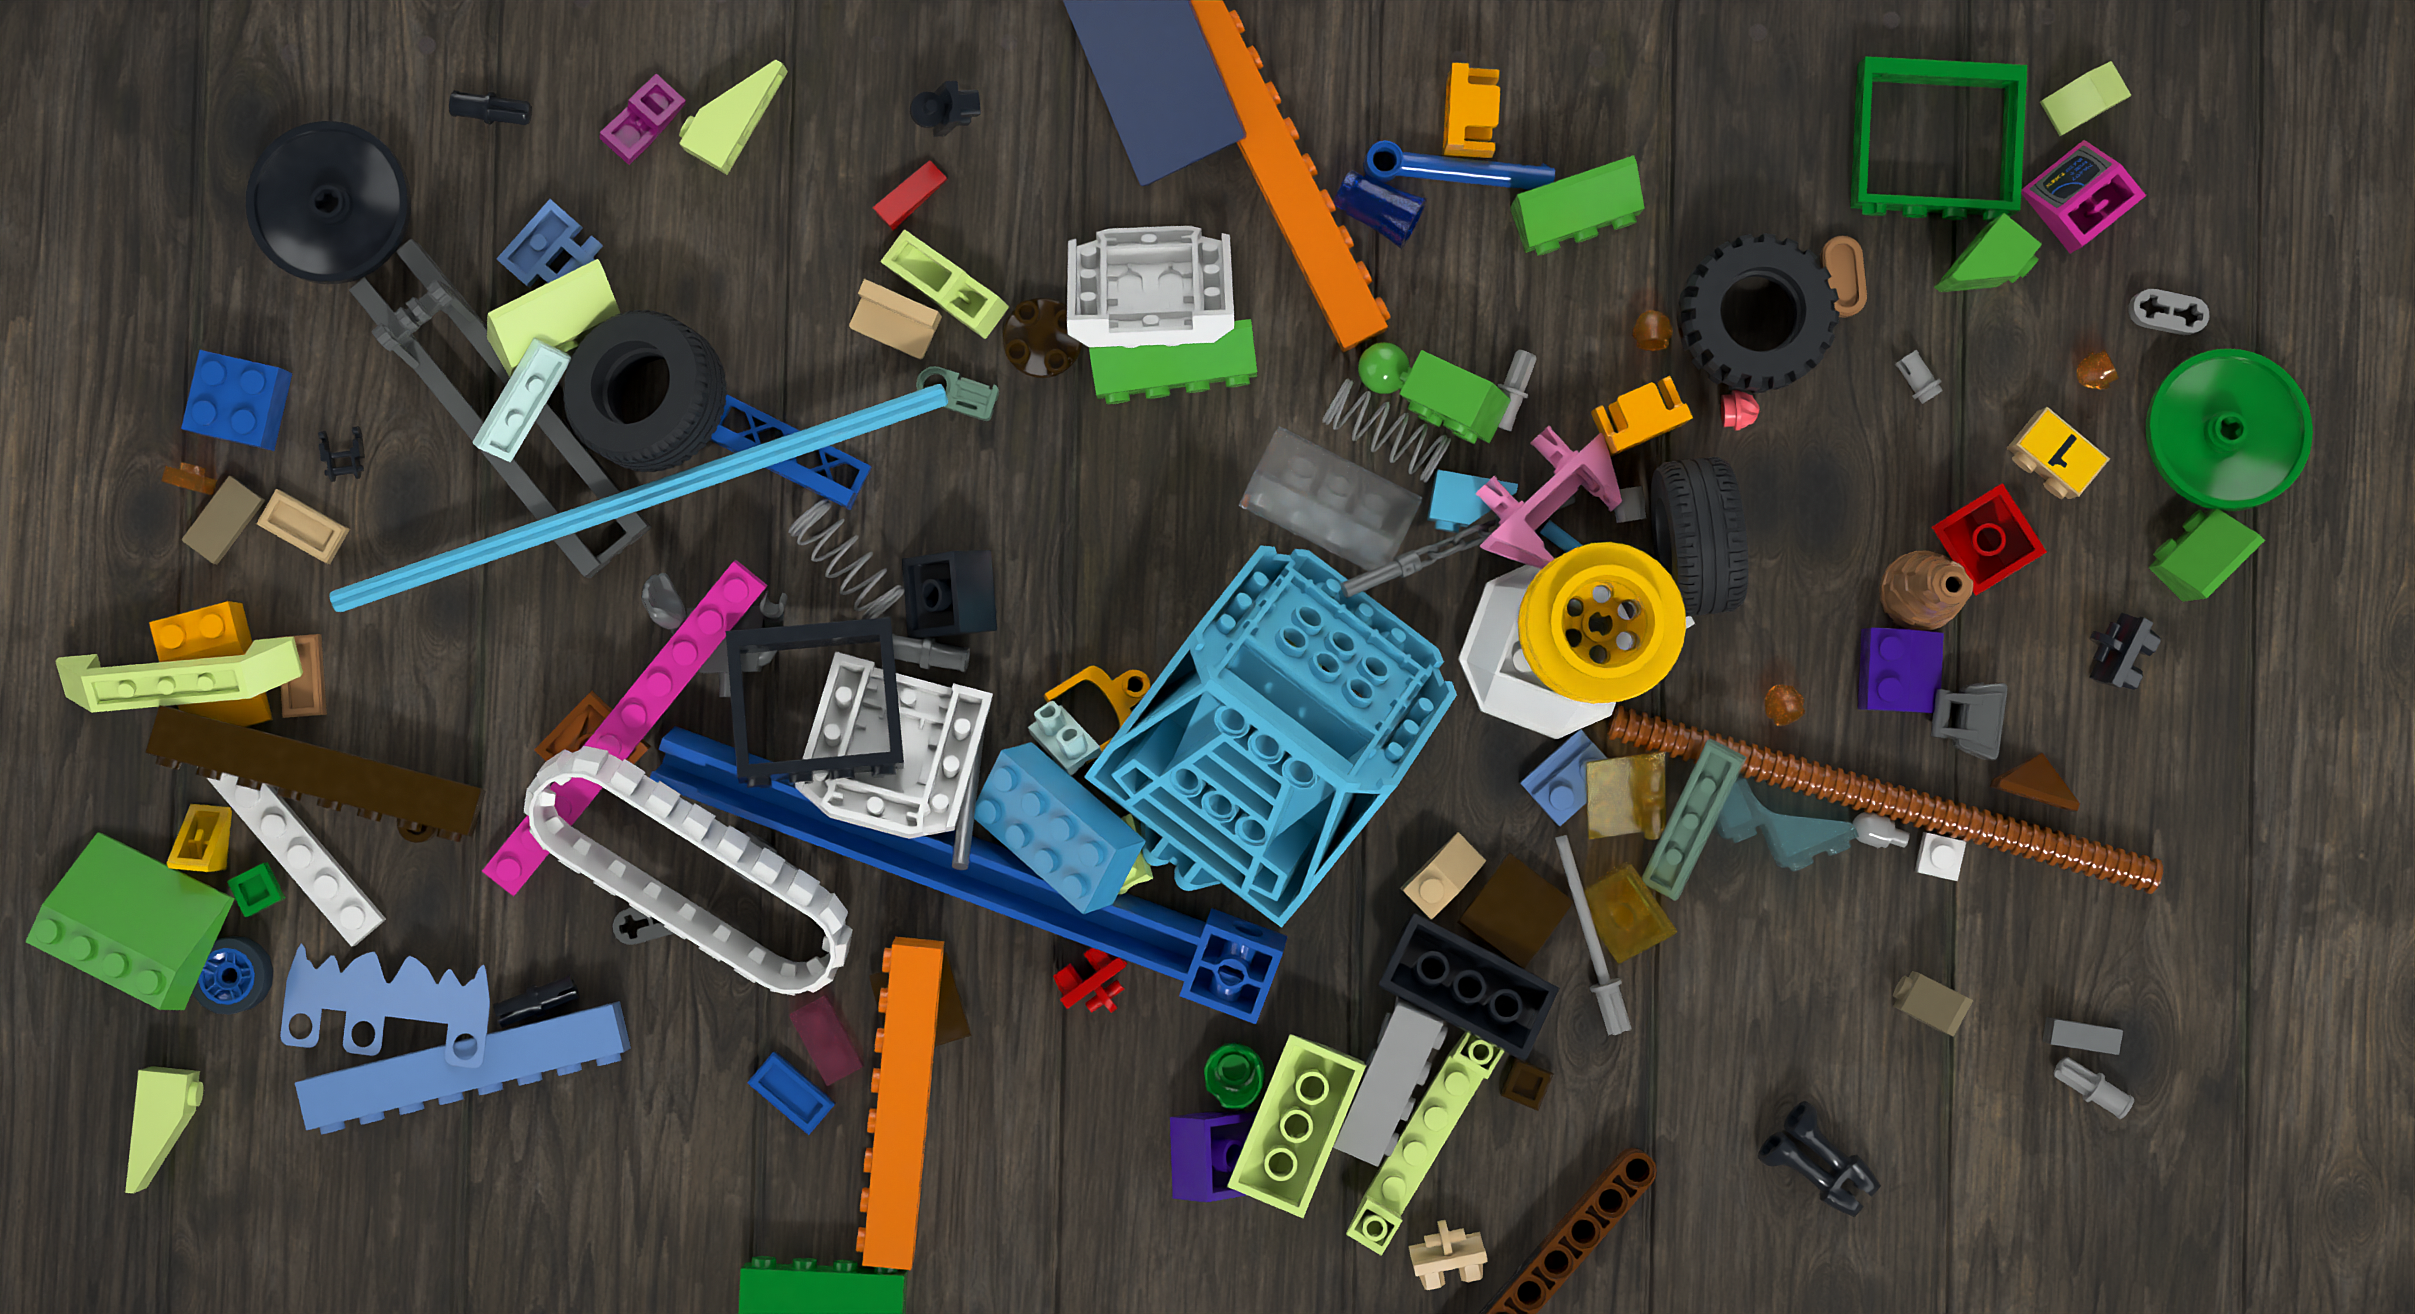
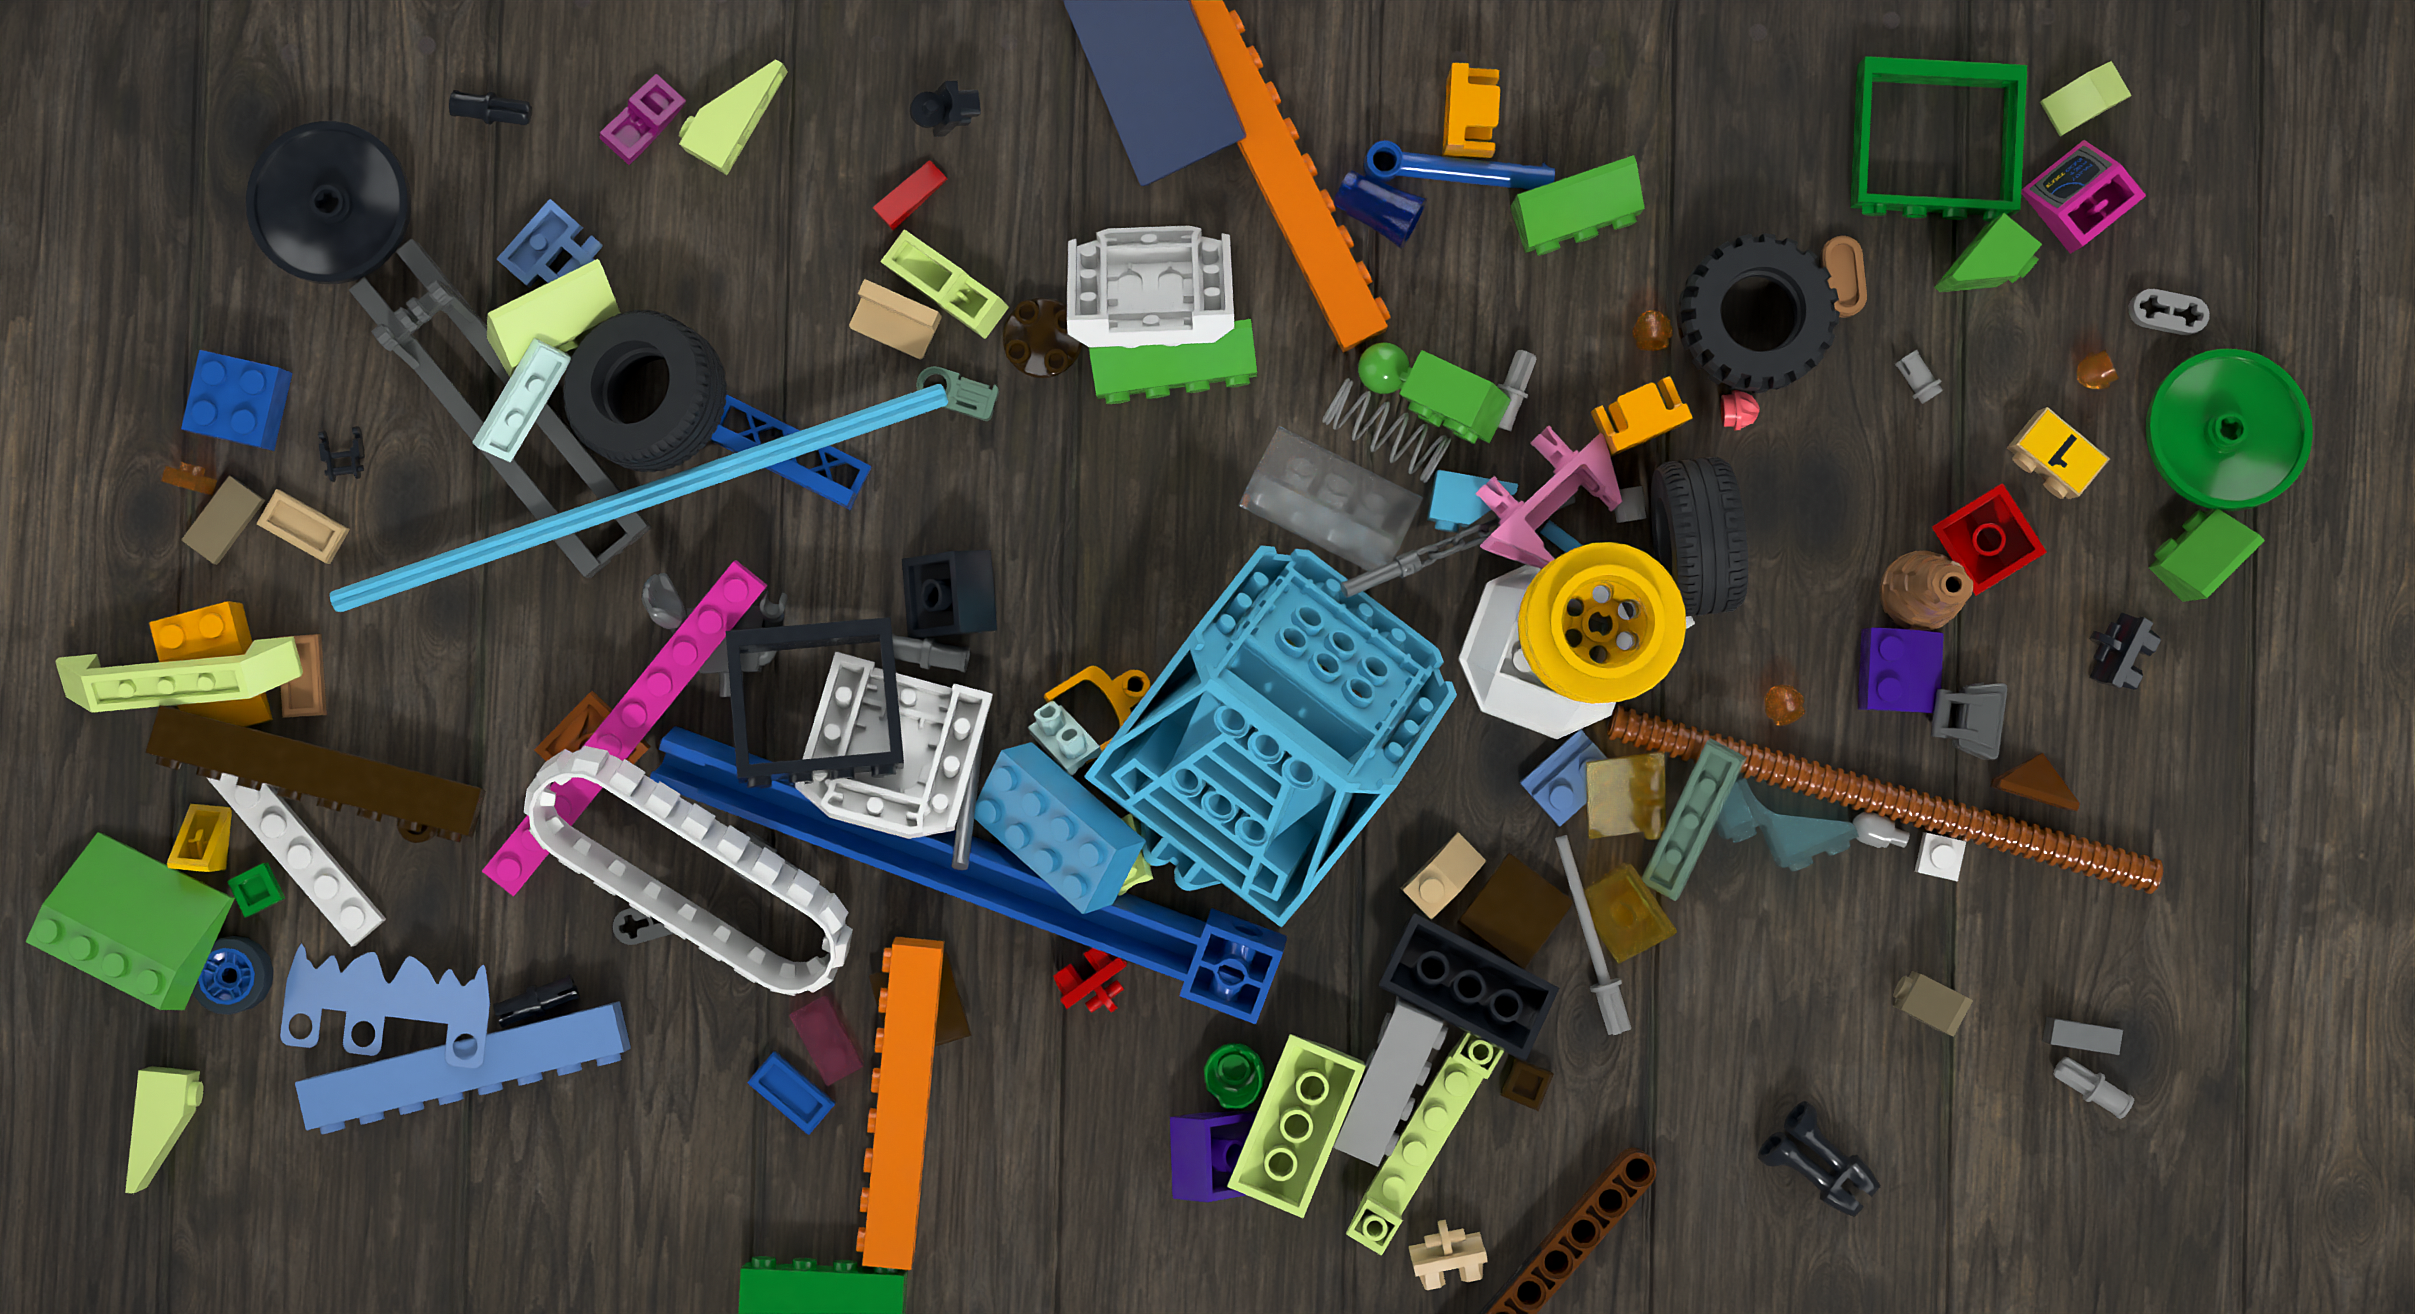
light grey piece [788,499,905,619] -> none

